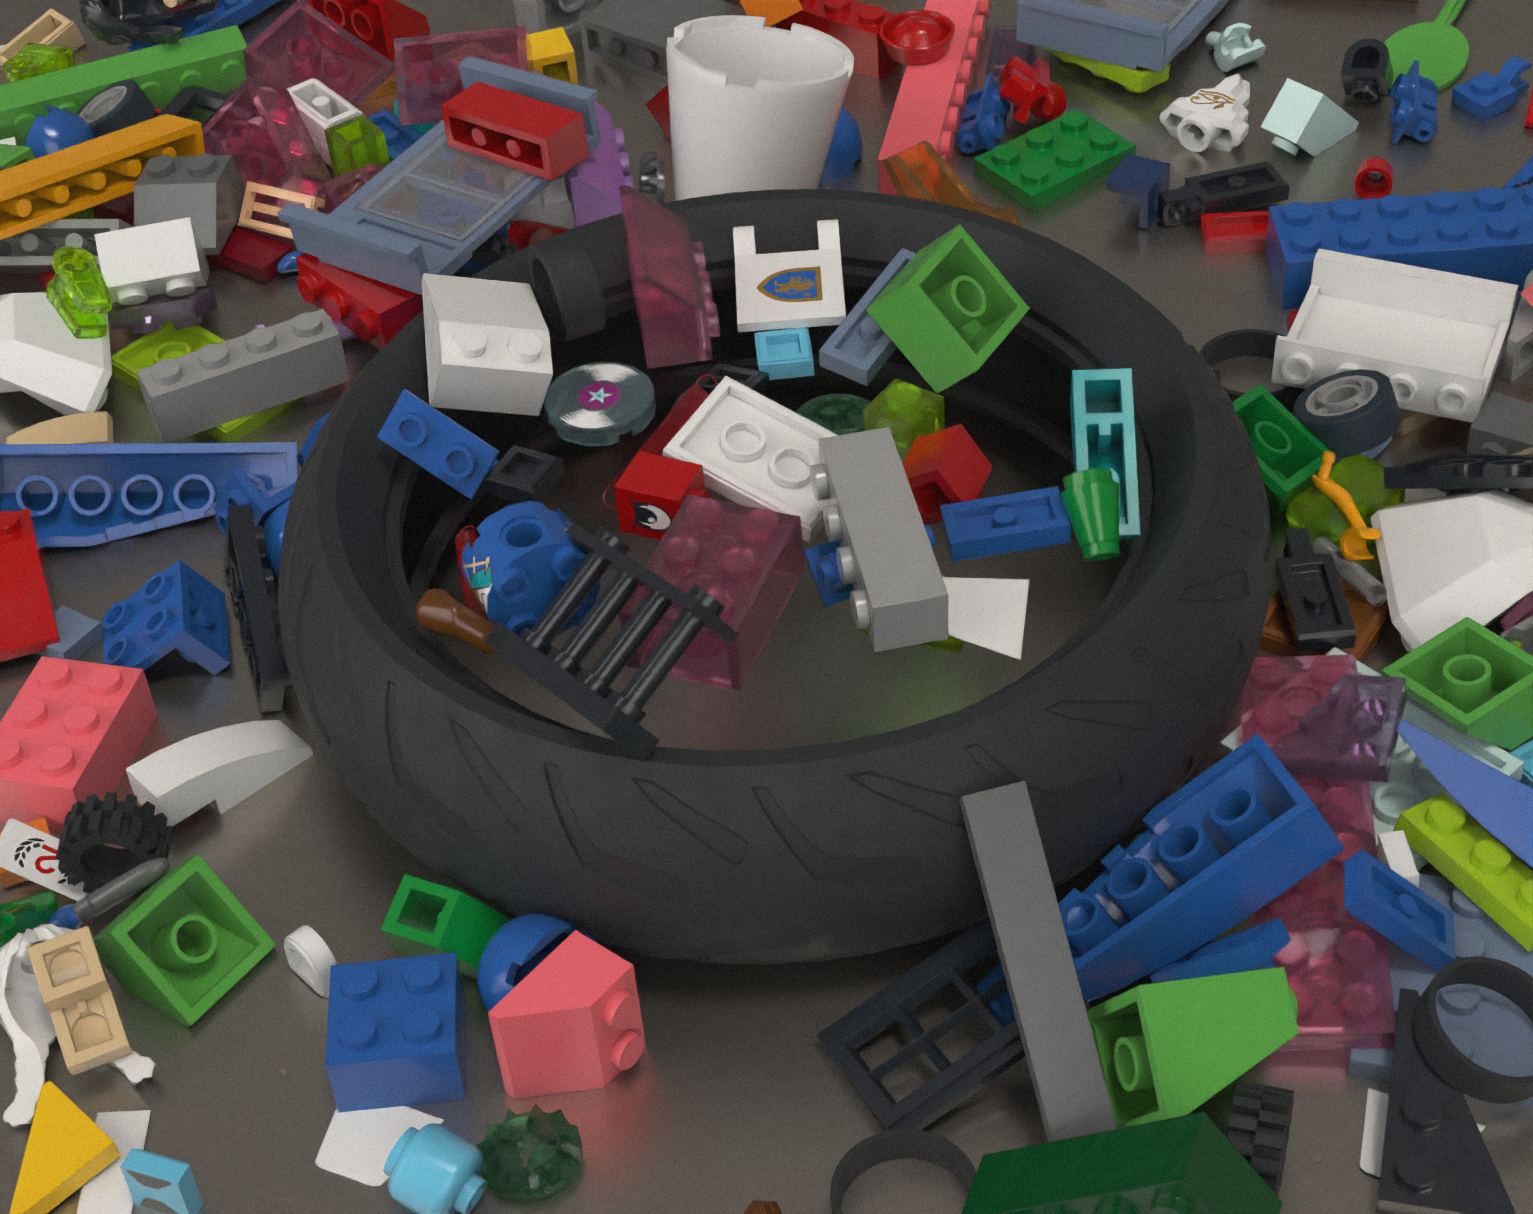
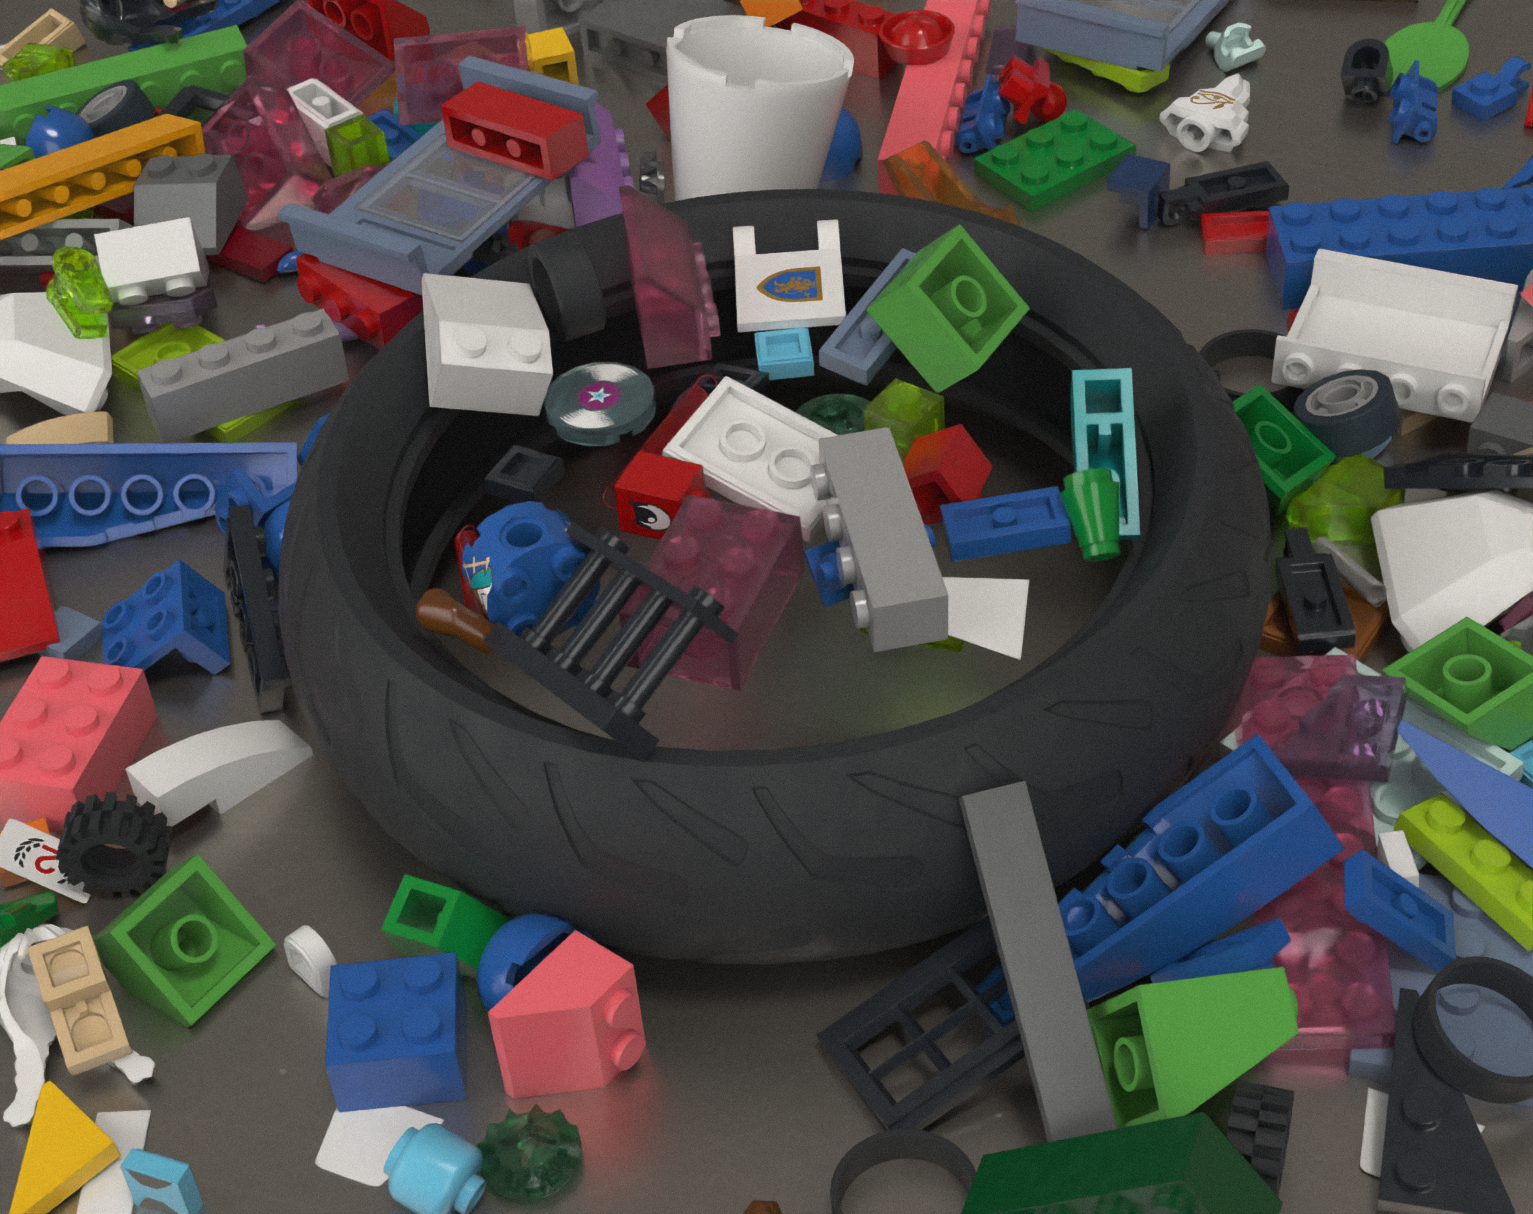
dark grey piece [46,858,170,930] -> none
light nougat tile [238,181,326,239] -> none
blue hinge [377,389,500,499] -> none
light aqua slope [1261,78,1359,157] -> none
light orange piece [1311,451,1381,561] -> none
red hose [1355,157,1394,199] -> none

